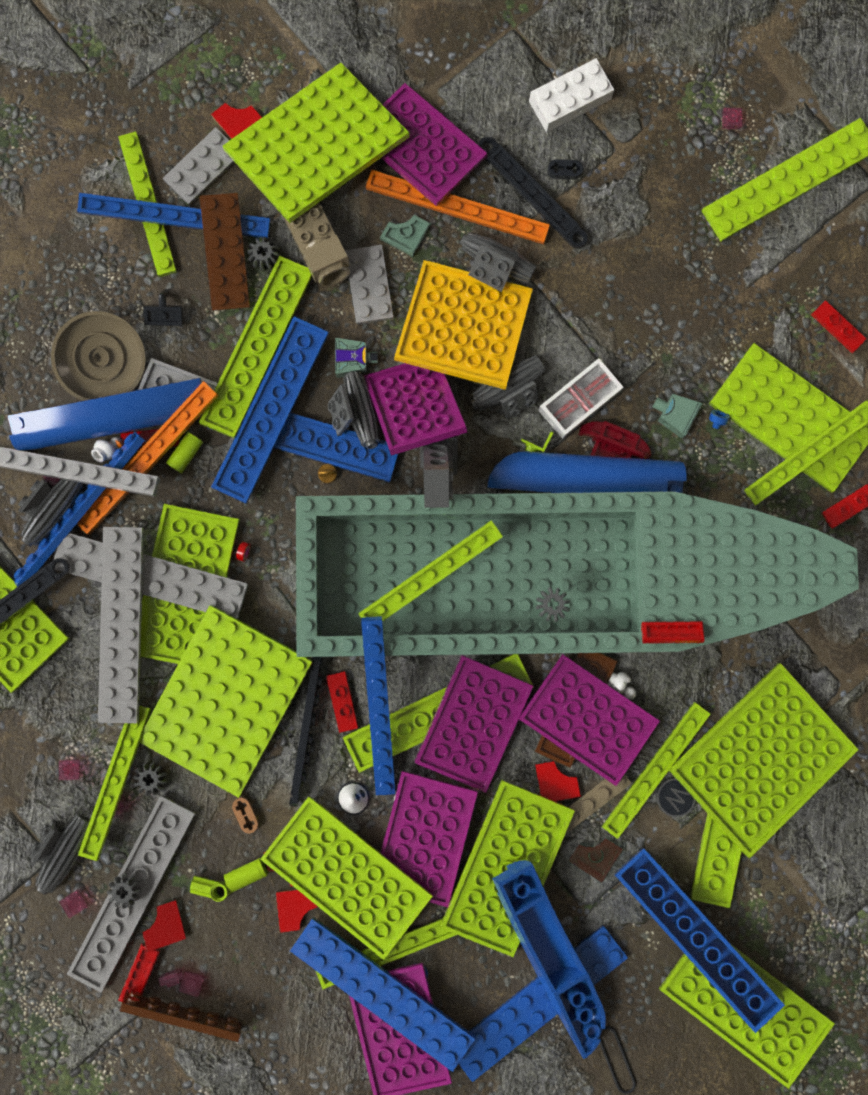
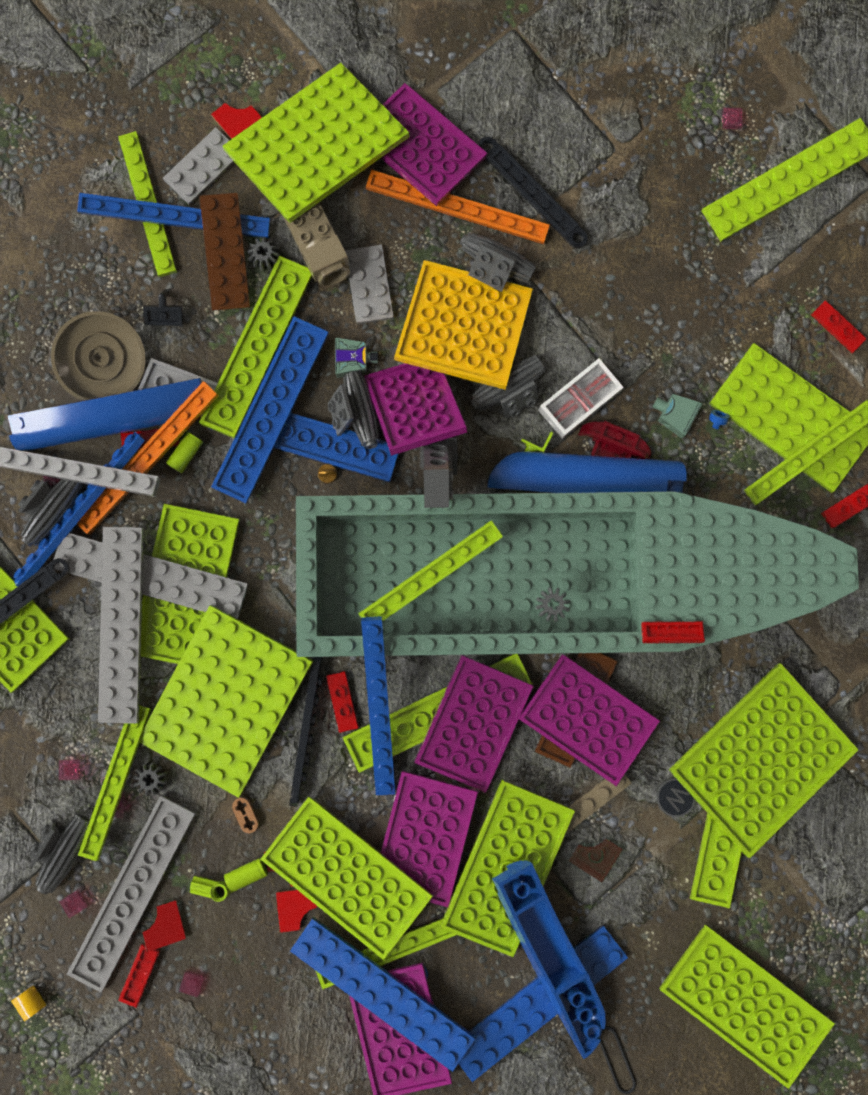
white animal [91,437,122,463] -> none
dark grey gear [107,874,142,909] -> none
reddish brown plate [120,991,242,1042] -> none
clear pink plate [158,969,183,987] -> none
red tile [236,542,251,562] -> none
white hat [337,782,370,815] -> none
sand green tile [380,215,431,257] -> none
white brick [529,58,614,133] -> none
red tile [535,761,581,801] -> none
black beam [547,159,583,180] -> none
lime plate [601,702,710,839] -> none
white animal [607,672,636,700] -> none
blue brick [614,848,785,1033] -> none
none -> yellow piece [11,985,46,1021]

